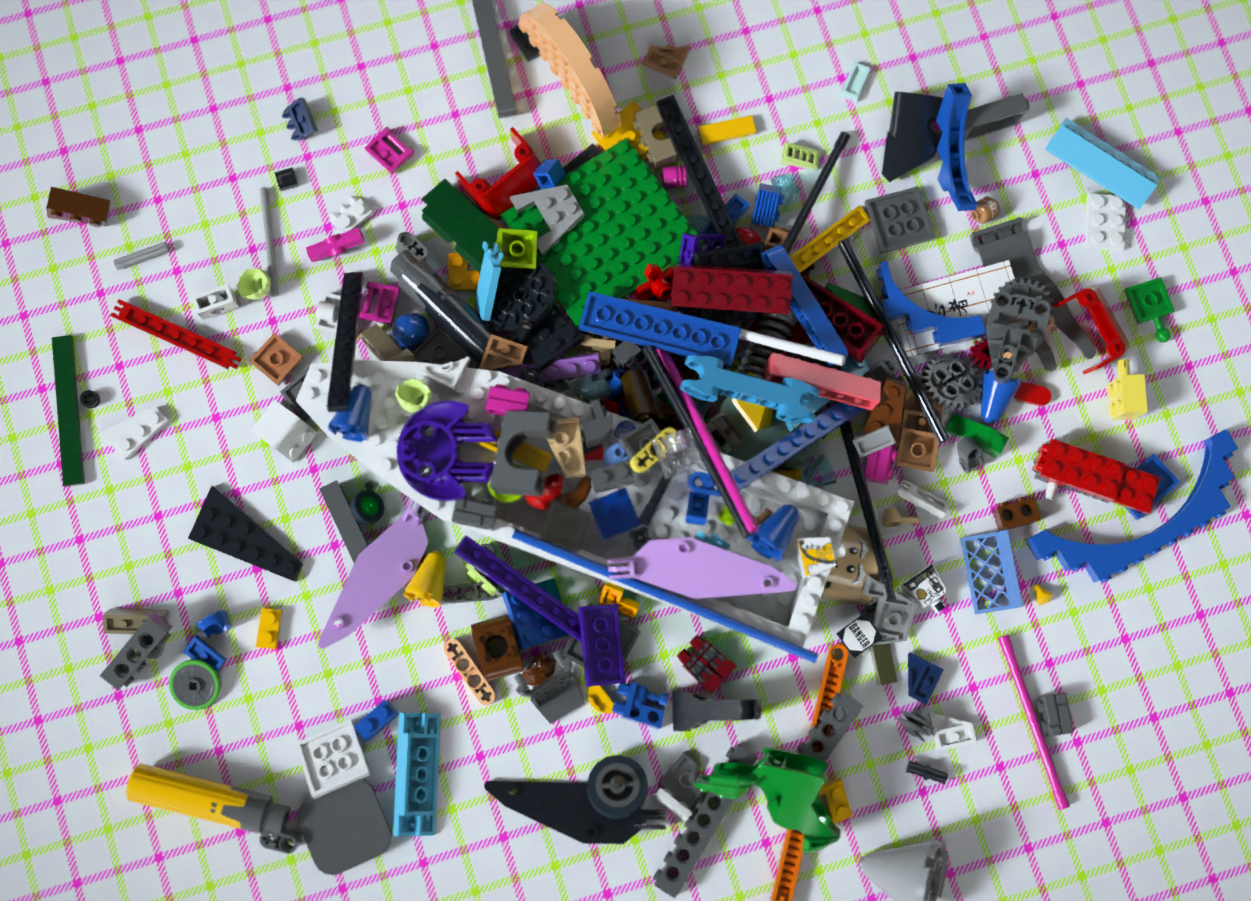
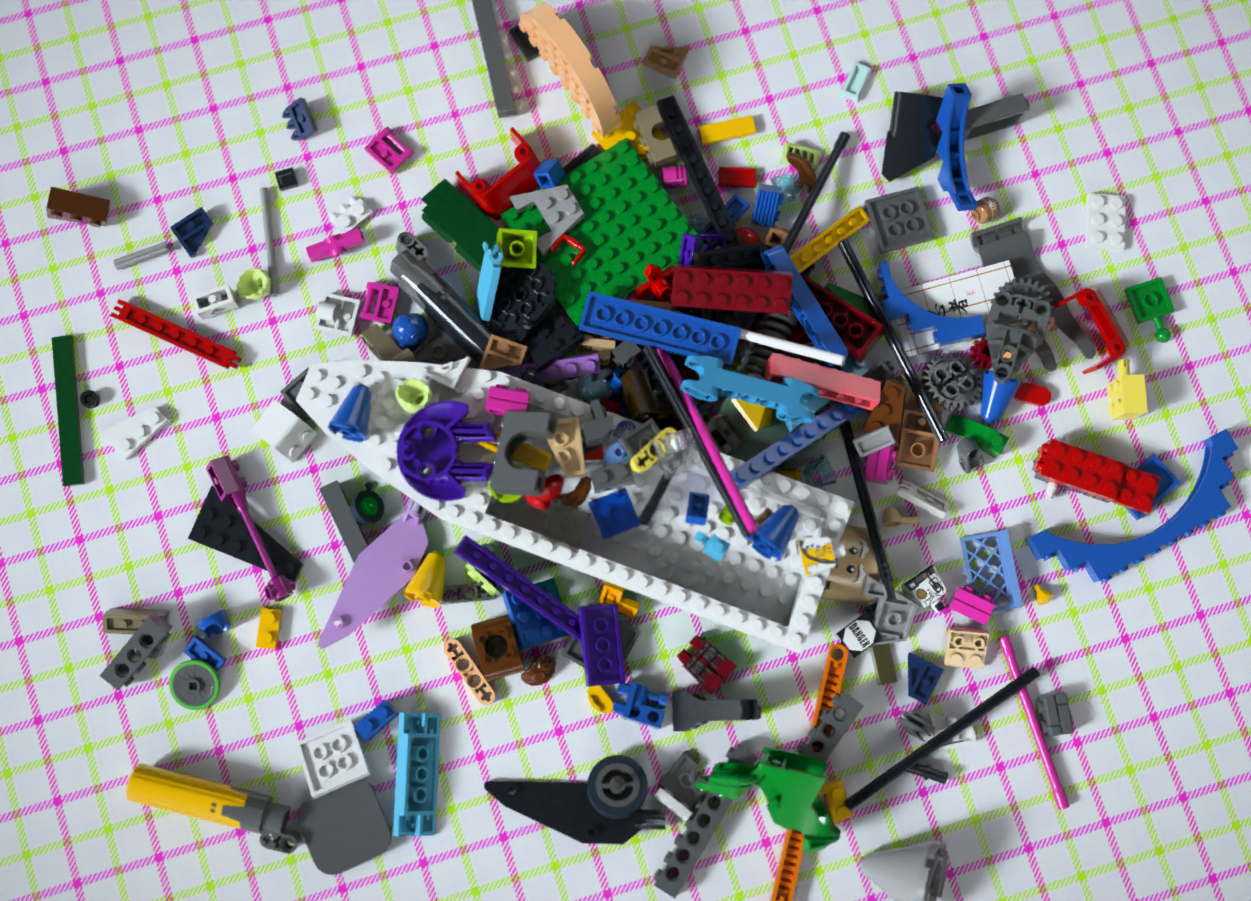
nougat plate [249,333,304,386] -> none
black plate [327,272,364,412] -> none
light orange plate [448,253,480,291] -> none
dark grey brick [451,495,498,531] -> none
blue piece [512,529,819,663] -> none
dark grey hand [514,650,584,724] -> none
lavender wing [608,537,797,599] -> none
black plate [629,526,652,549] -> none
blue plate [688,472,721,497] -> none
reddish brown brick [992,496,1041,531] -> none
medium azure slope [1044,118,1161,209] -> none
none -> dark blue wing [170,207,213,258]
none -> magenta bar [206,456,296,602]
none -> red piece [550,234,586,266]
none -> red tile [718,167,756,188]
none -> reddish brown piece [786,153,816,194]
none -> black axle [844,667,1040,810]
none -> tan plate [943,627,990,669]
none -> dark pink brick [949,586,996,625]

